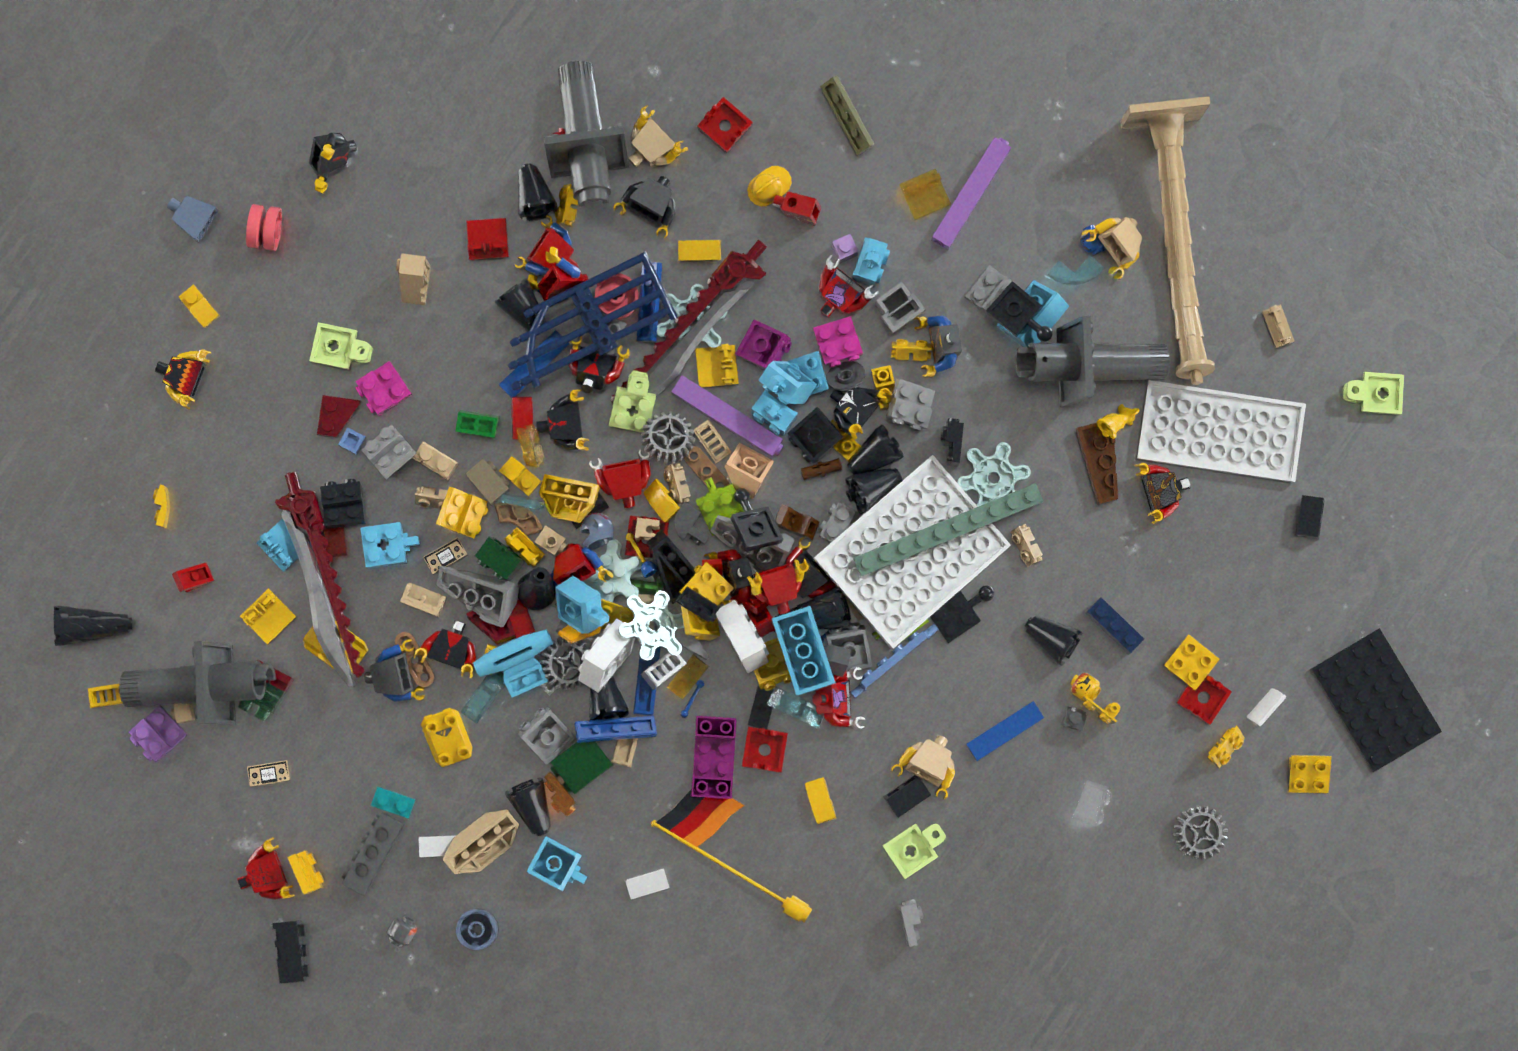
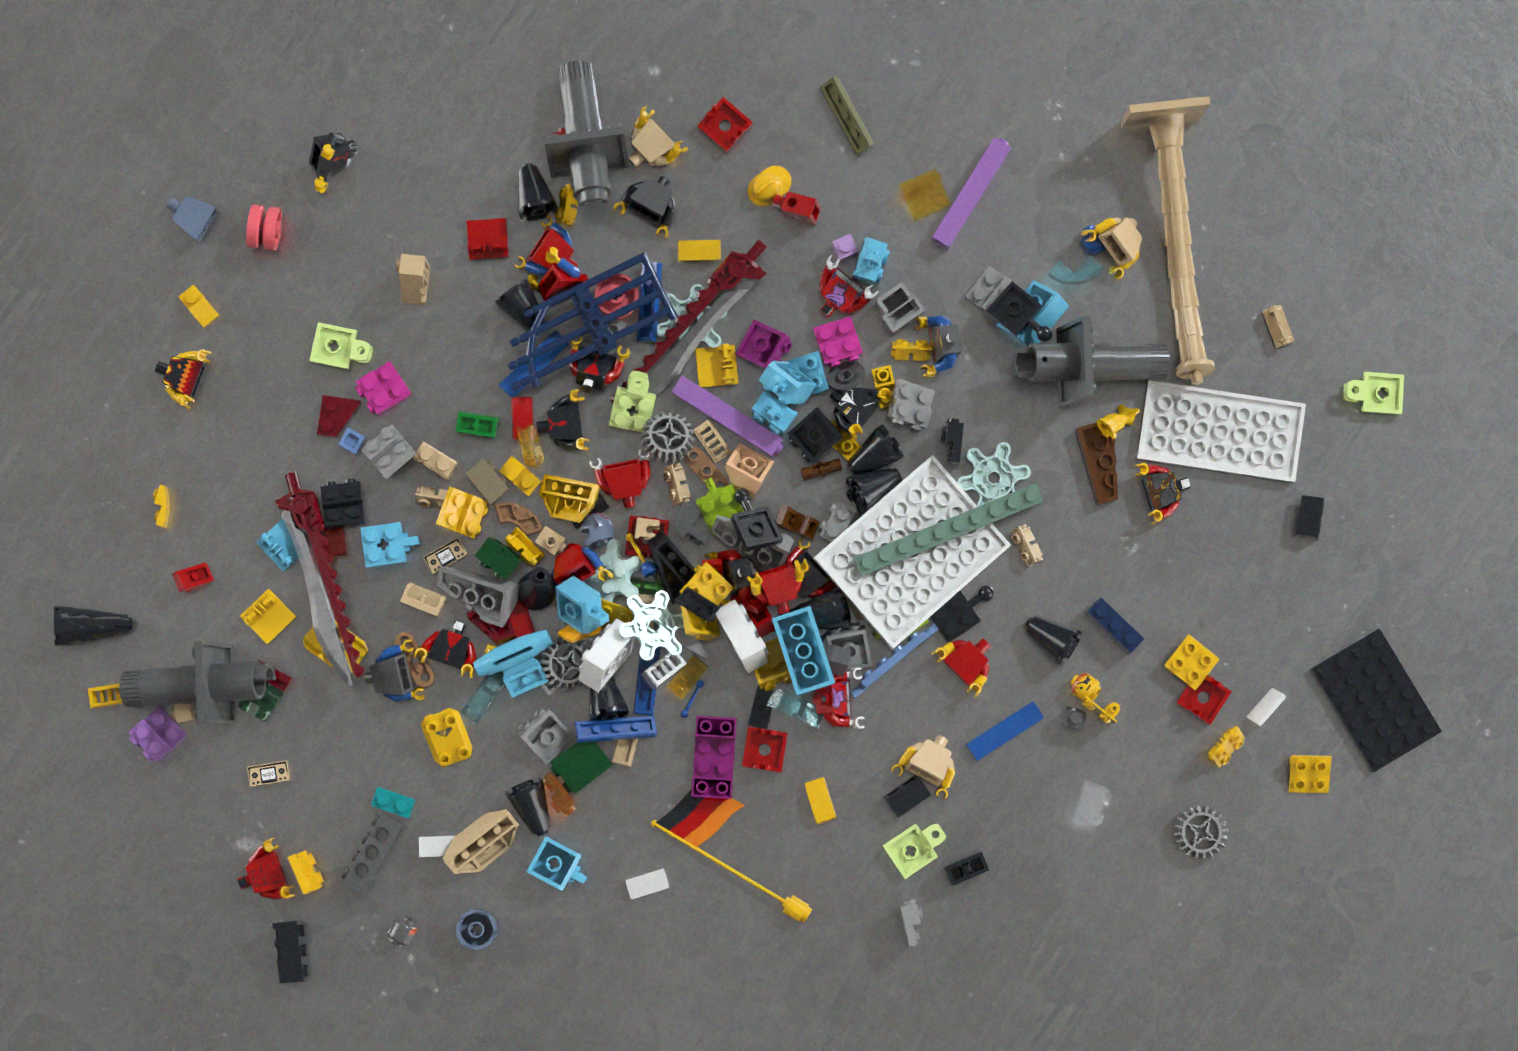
clear light blue tile [501,493,545,510] -> none
yellow slope [643,478,680,523] -> none
none -> red torso [932,638,991,698]
none -> black brick [943,852,989,886]

